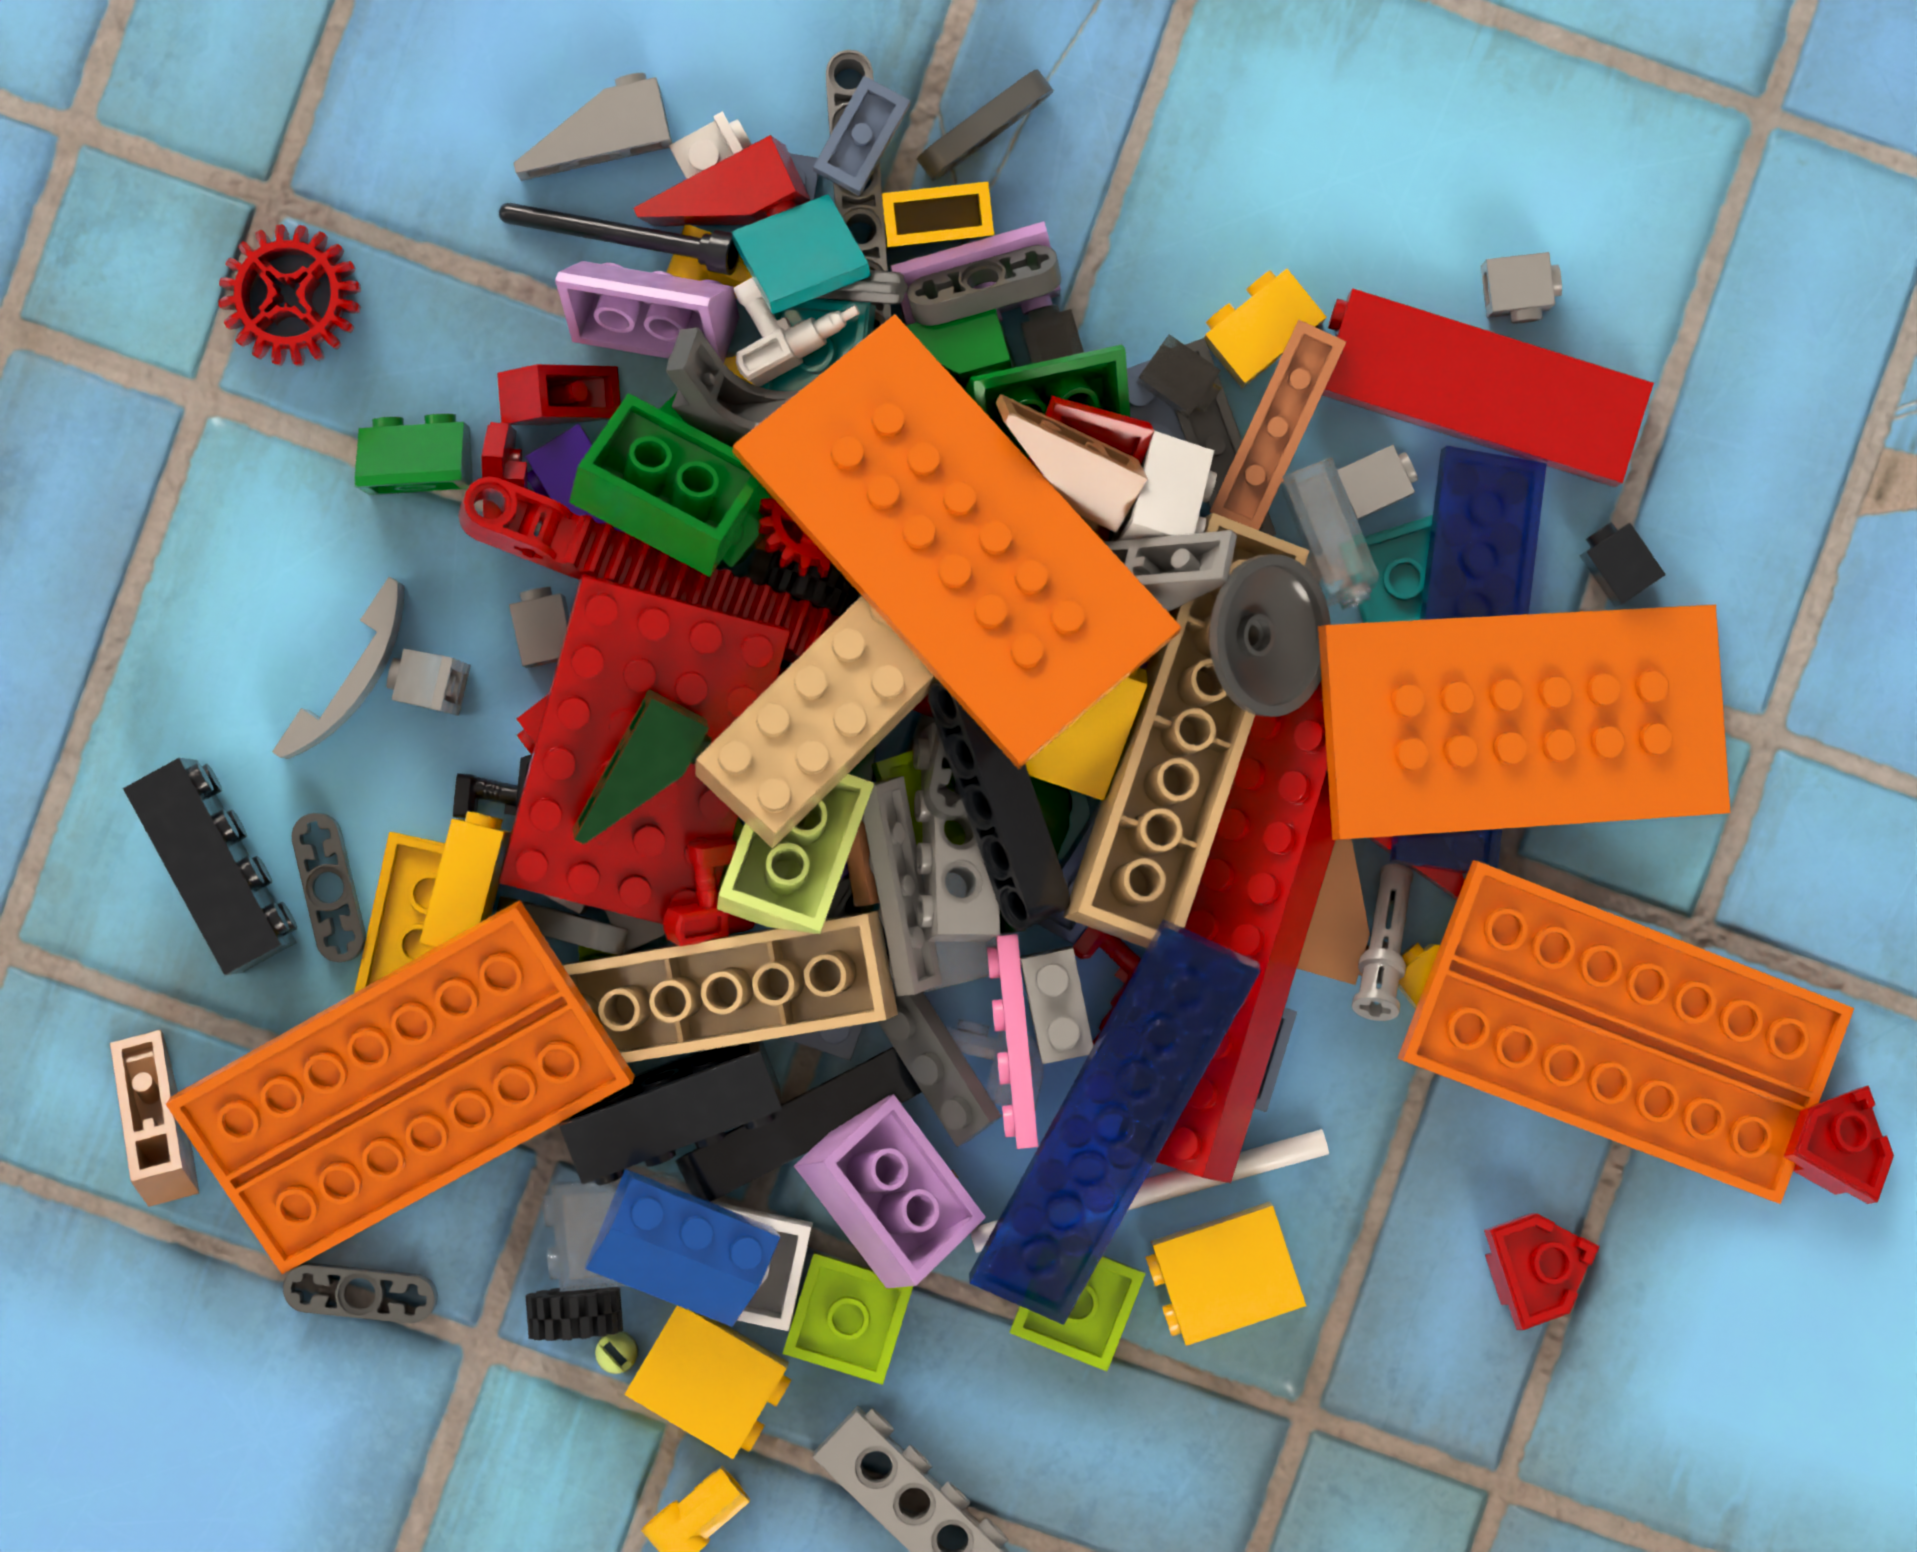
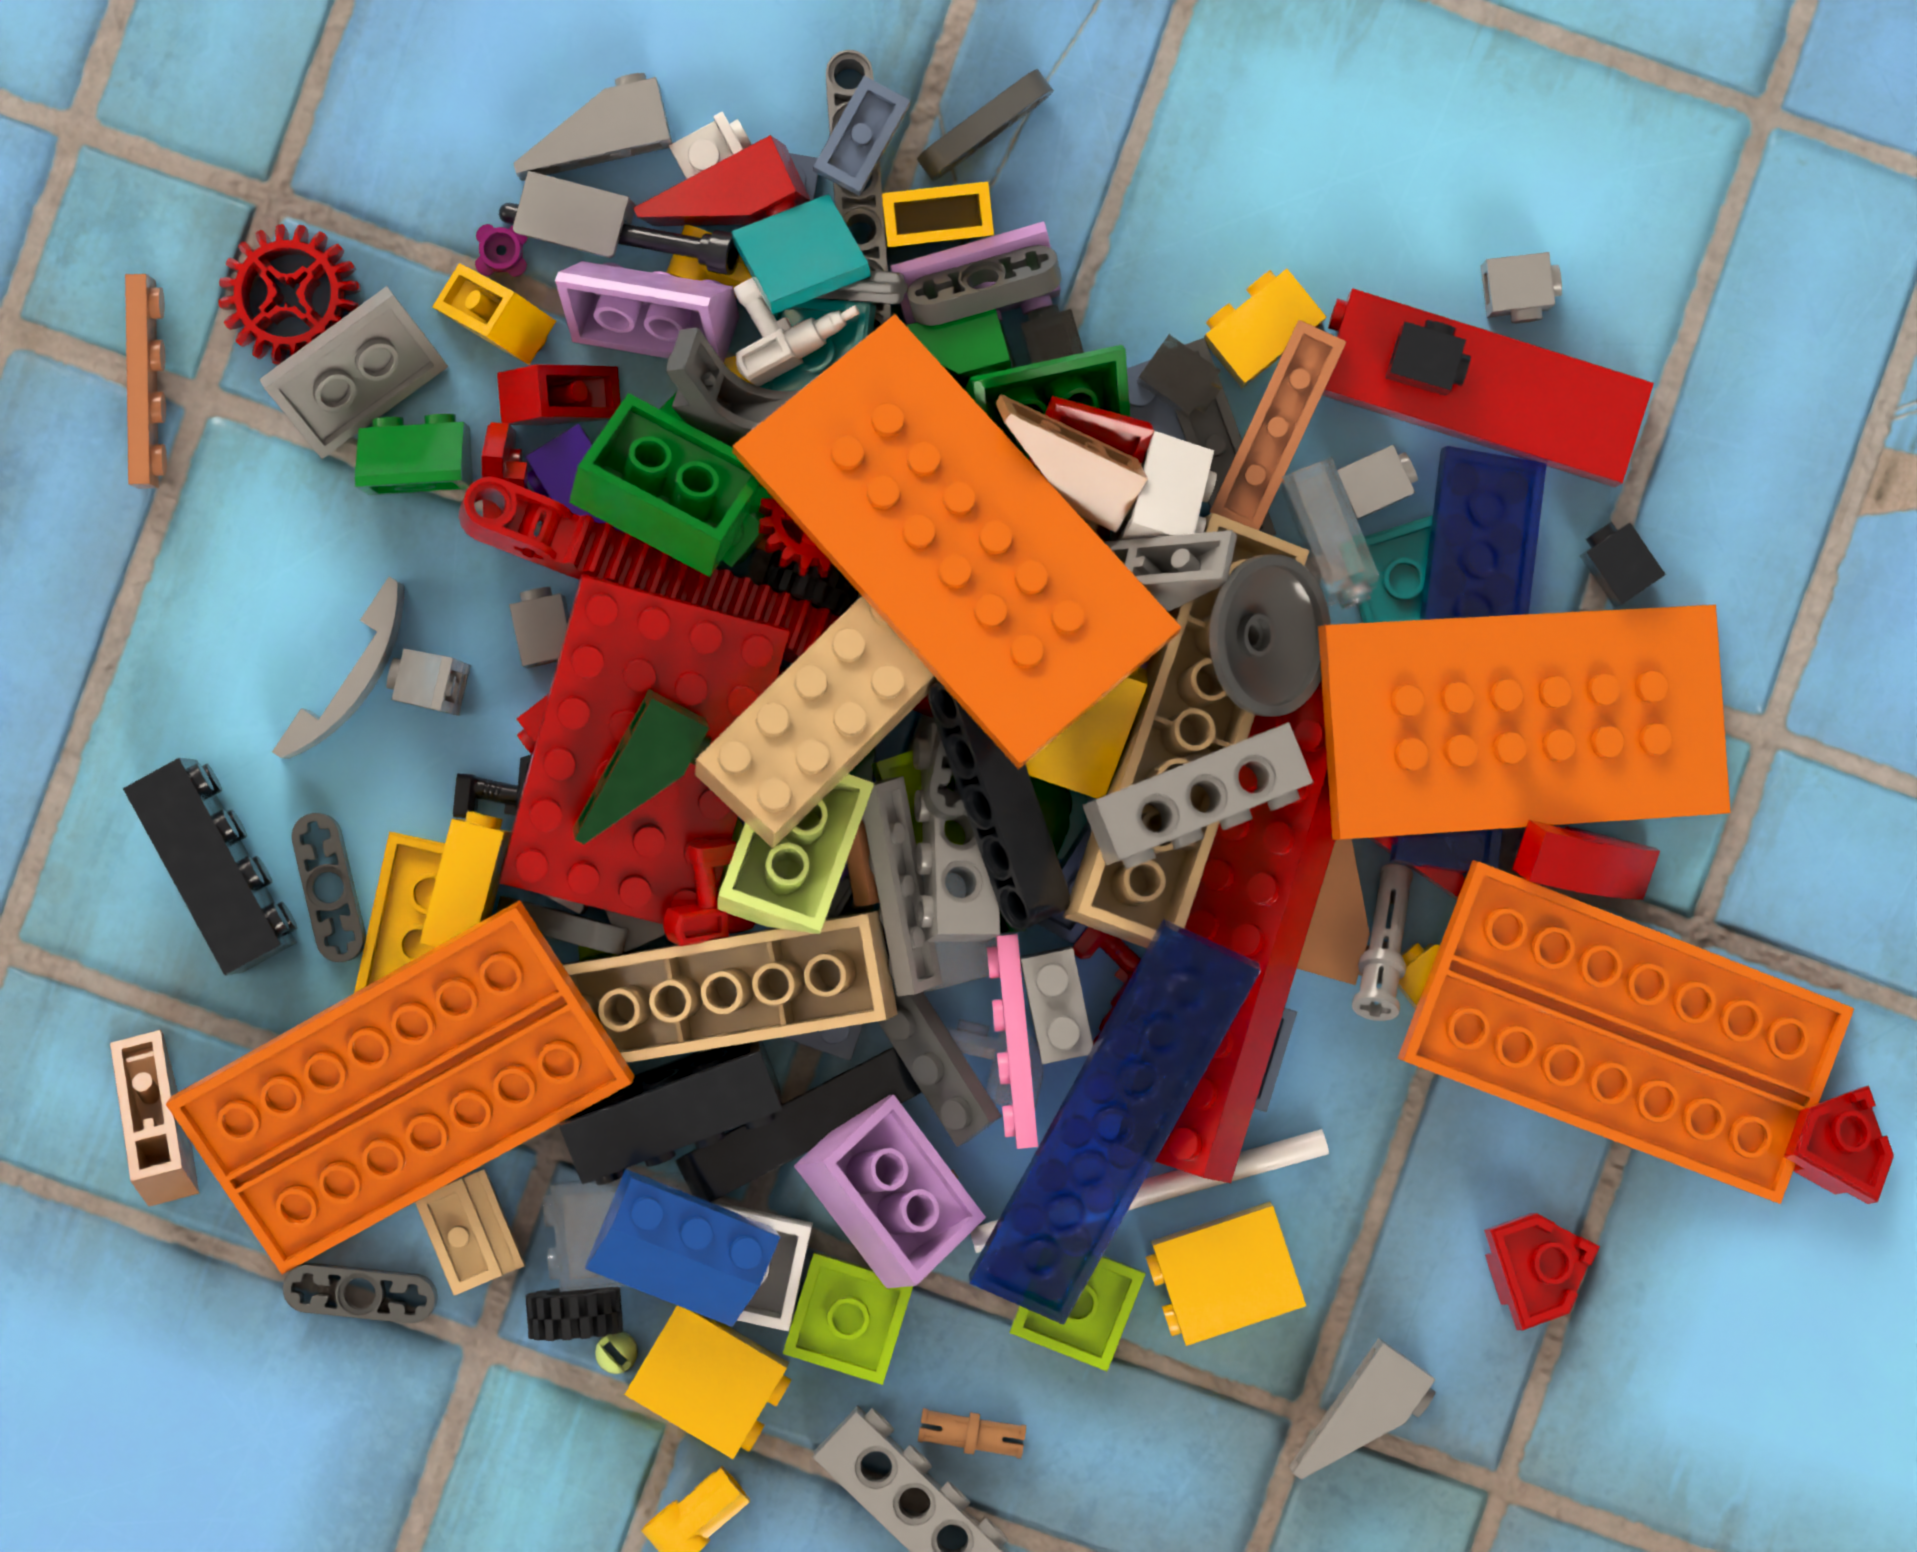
none -> nougat plate [125,274,167,489]
none -> light grey plate [259,286,448,459]
none -> tan plate [415,1168,526,1296]
none -> yellow slope [432,263,556,365]
none -> magenta plate [475,224,528,277]
none -> light grey panel [513,171,636,258]
none -> medium nougat pin [918,1408,1026,1459]
none -> light grey brick [1082,722,1313,869]
none -> light grey slope [1289,1338,1435,1480]
none -> black brick [1385,320,1471,396]
none -> red slope [1512,820,1660,900]

